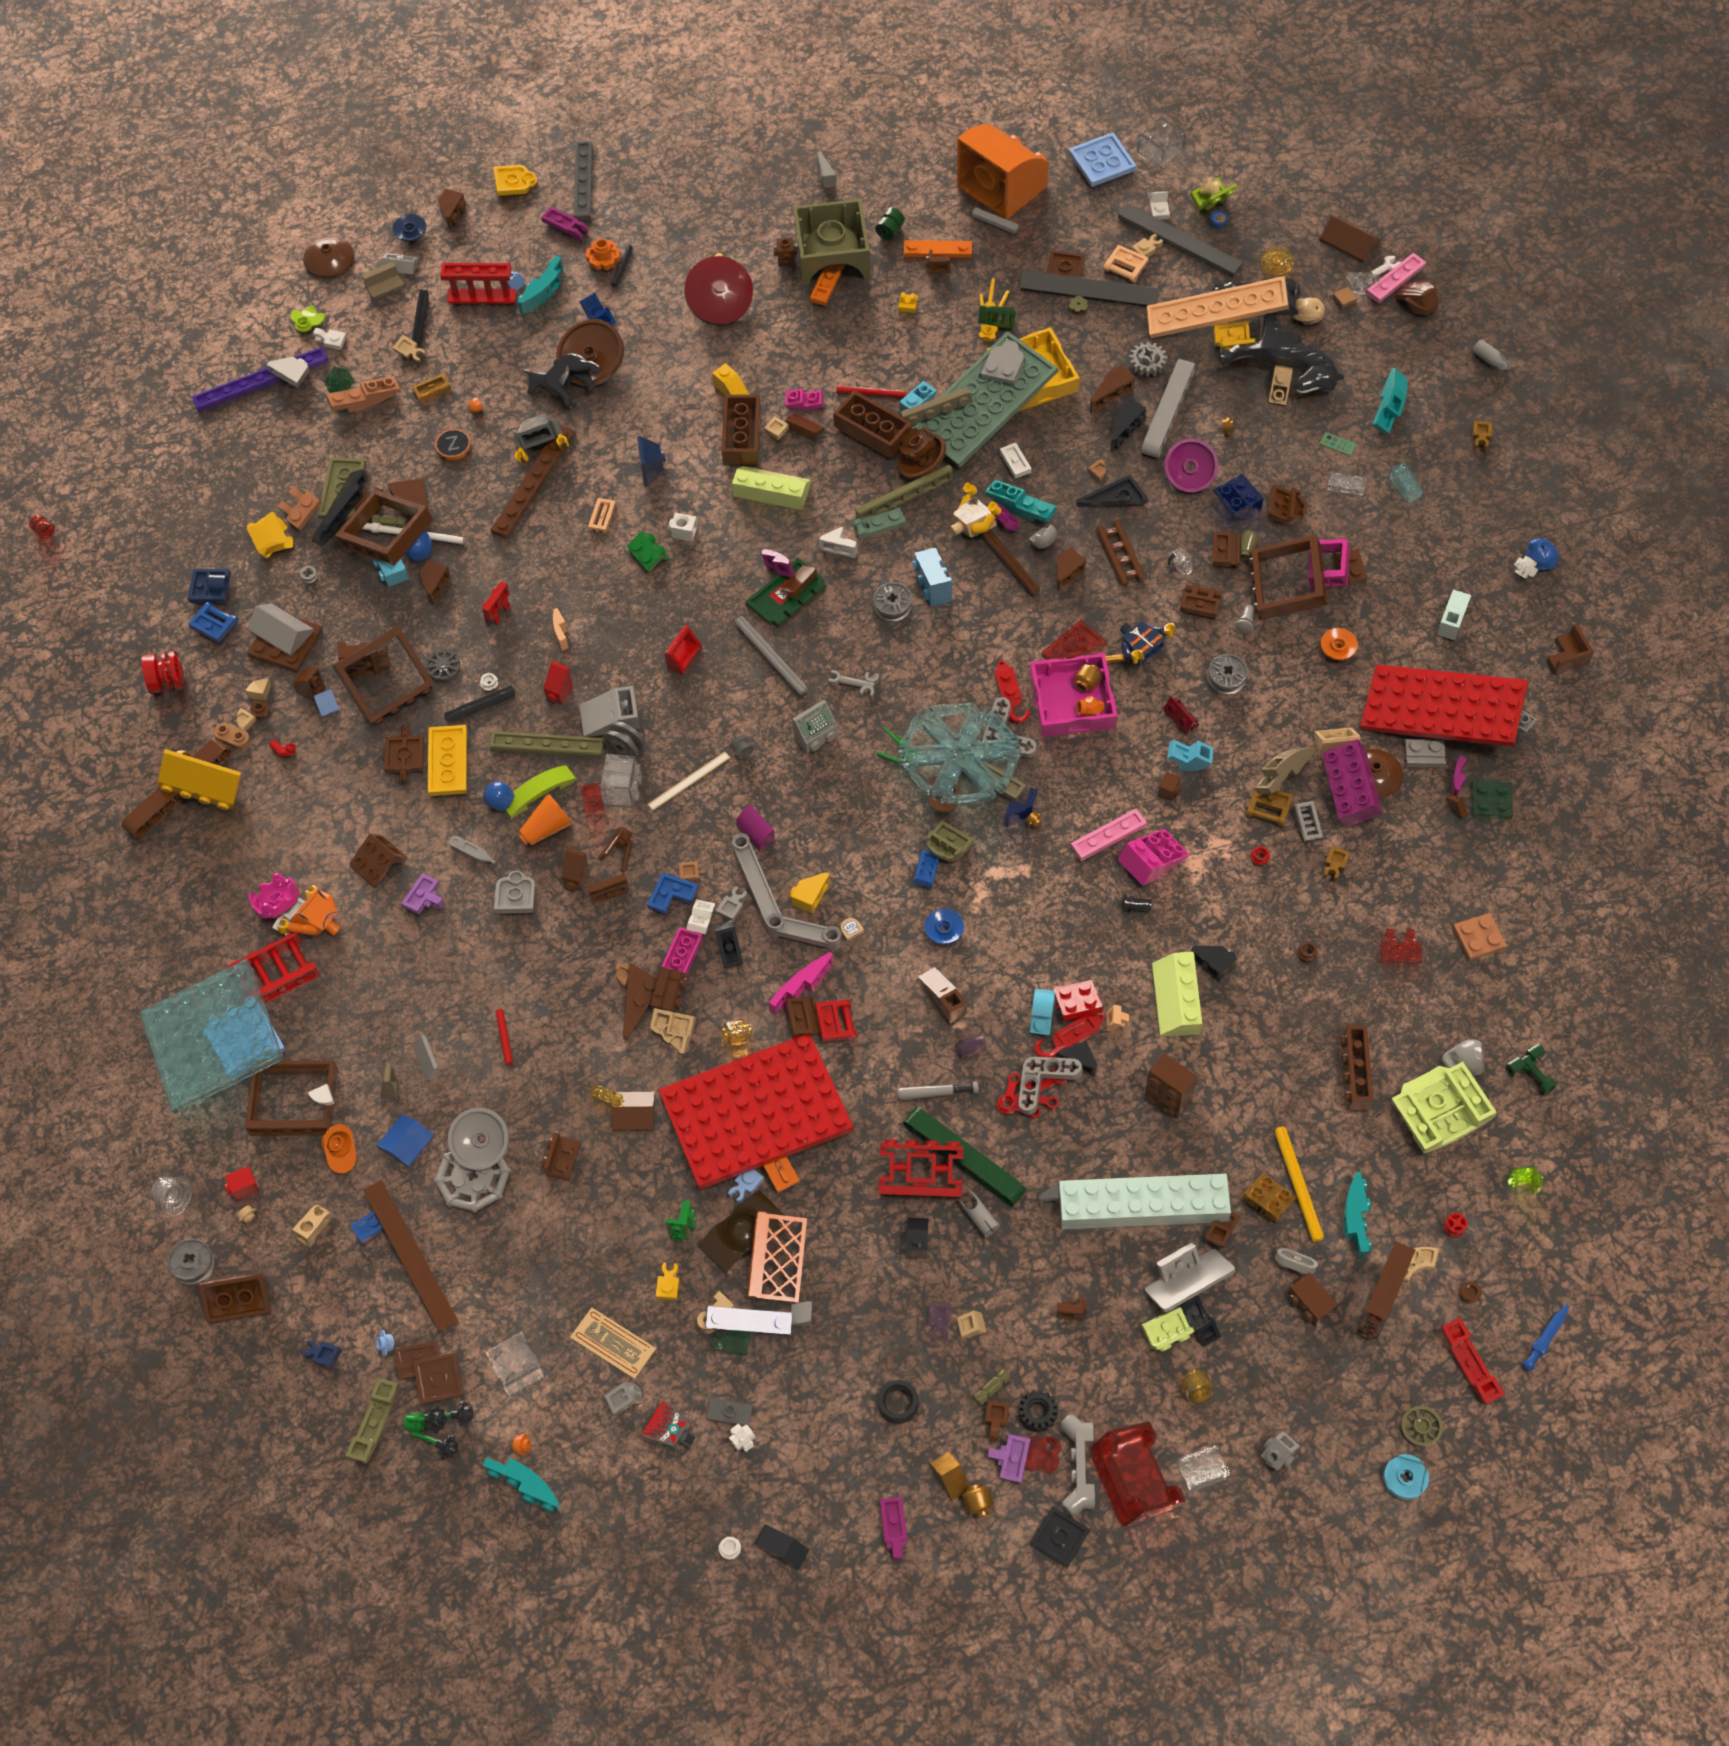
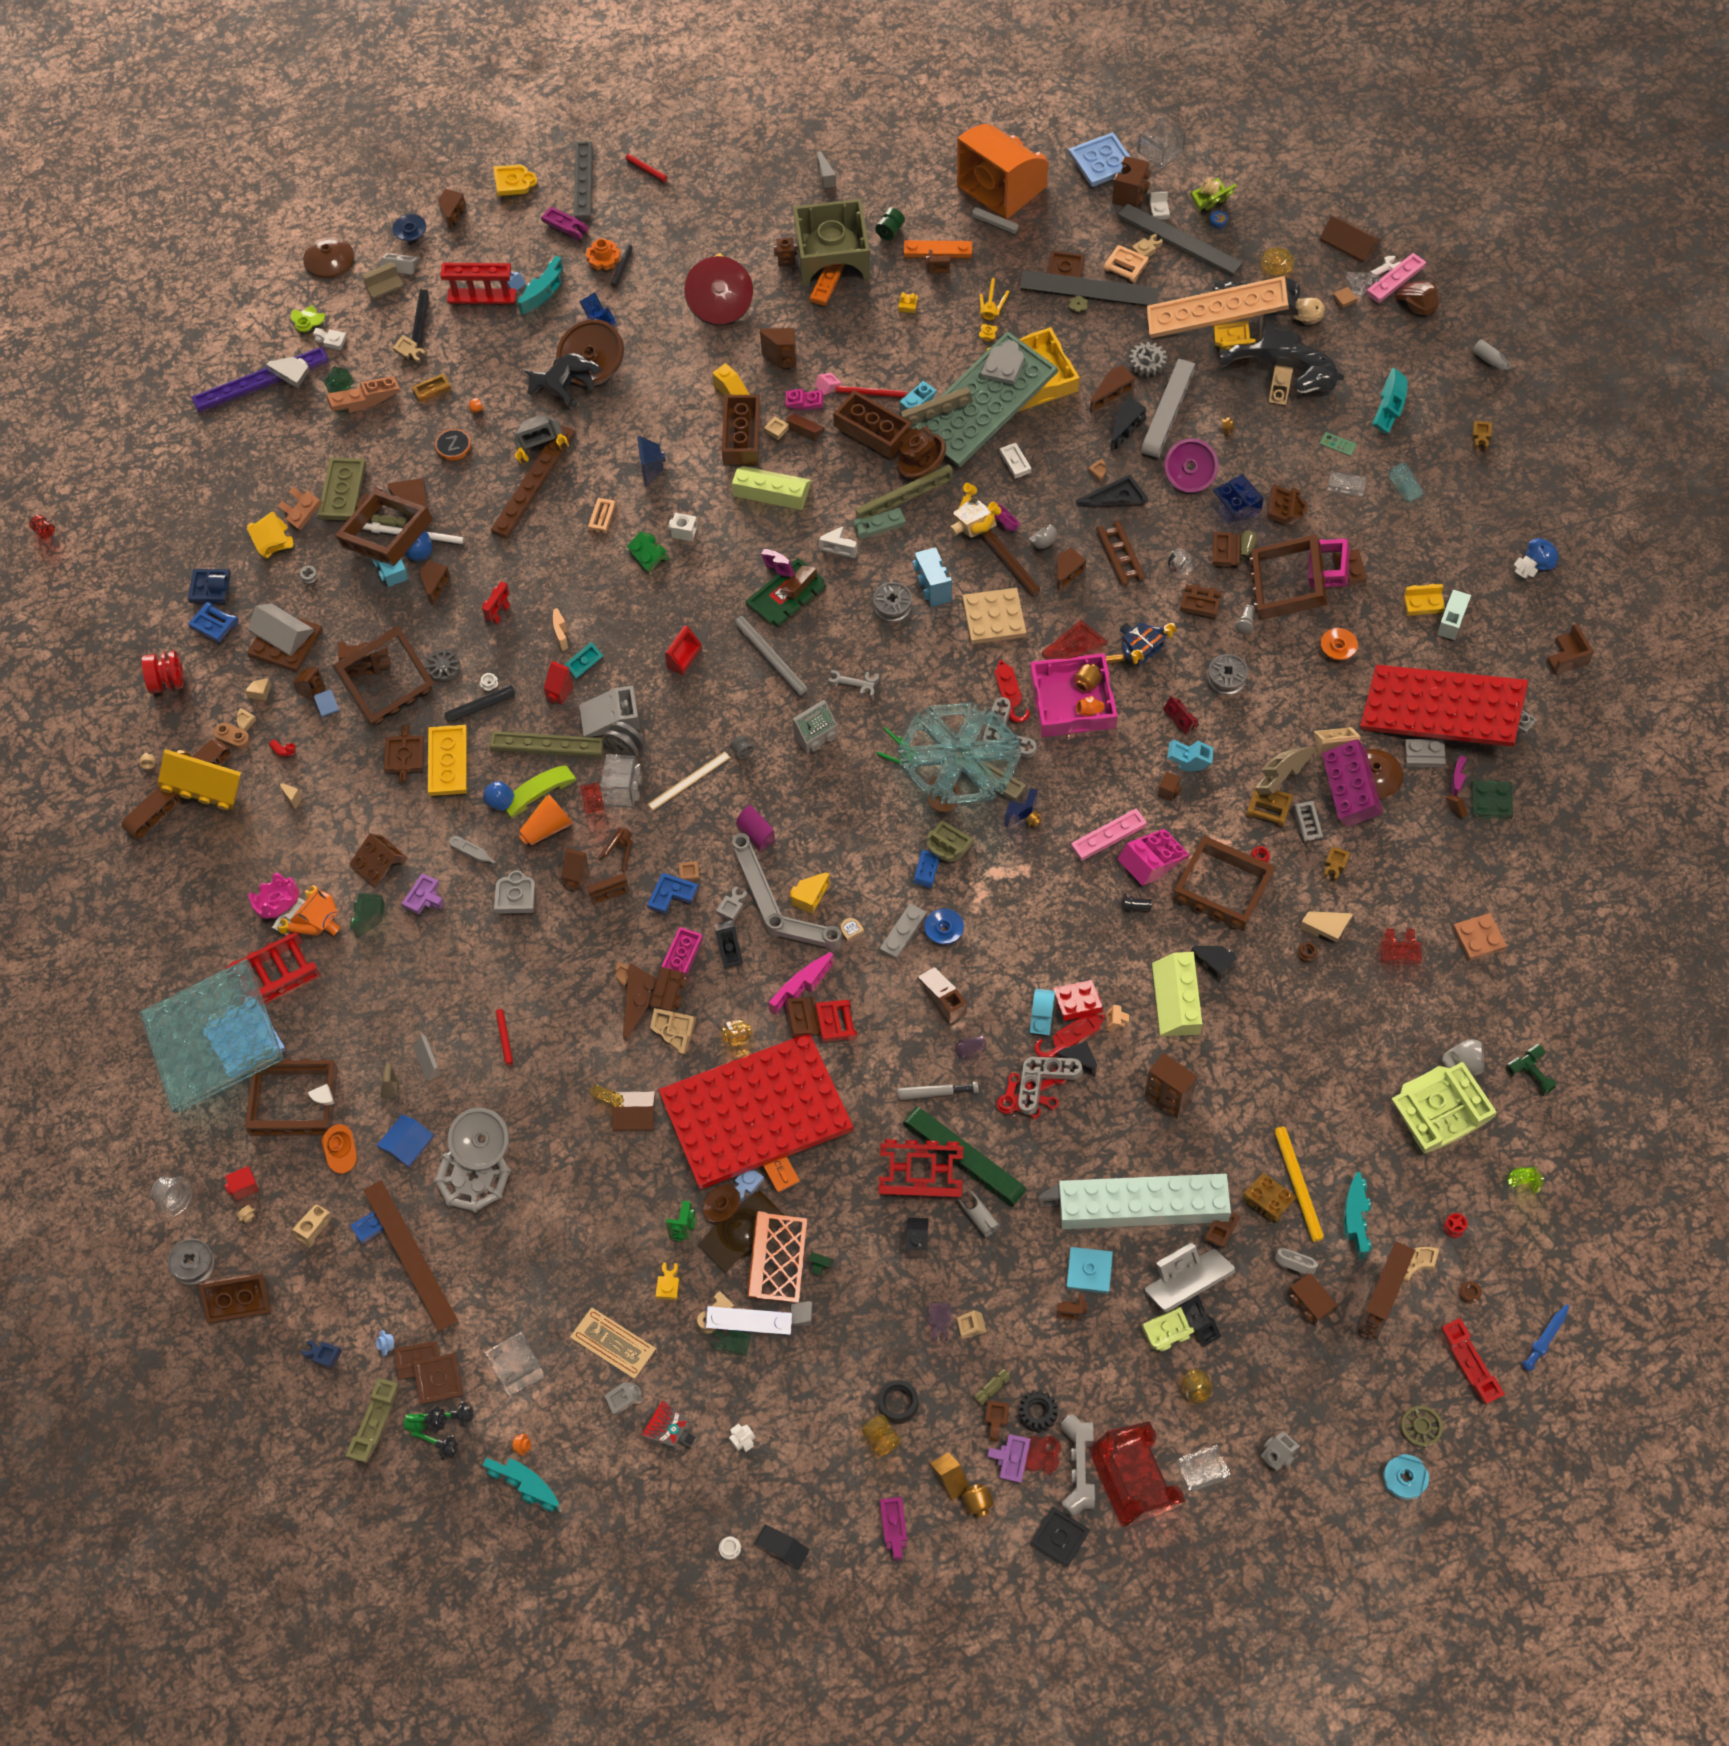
reddish brown plate [250,701,269,719] -> none
black wedge [312,469,368,547] -> none
reddish brown bracket [542,1132,581,1181] -> none
white slope [687,899,715,934] -> none
dark grey plate [706,1397,753,1427] -> none
dark green slope [978,306,1016,328] -> none
teal slope [985,479,1057,523] -> none
reddish brown brick [1340,1026,1373,1110] -> none
none -> tan hinge [140,753,155,769]
none -> tan slope [280,783,302,809]
none -> clear green slope [350,894,385,937]
none -> teal slope [564,642,603,679]
none -> red bar [625,154,668,182]
none -> reddish brown dish [703,1185,740,1223]
none -> reddish brown slope [760,328,796,368]
none -> dark green tile [809,1252,834,1275]
none -> bright pink slope [815,373,842,395]
none -> clear yellow wheel [861,1414,902,1457]
none -> light grey plate [880,903,927,961]
none -> tan plate [962,588,1026,644]
none -> medium azure plate [1067,1247,1113,1294]
none -> reddish brown piece [1112,156,1151,208]
none -> reddish brown window [1173,836,1275,931]
none -> tan slope [1300,911,1353,942]
none -> yellow bracket [1403,584,1445,616]

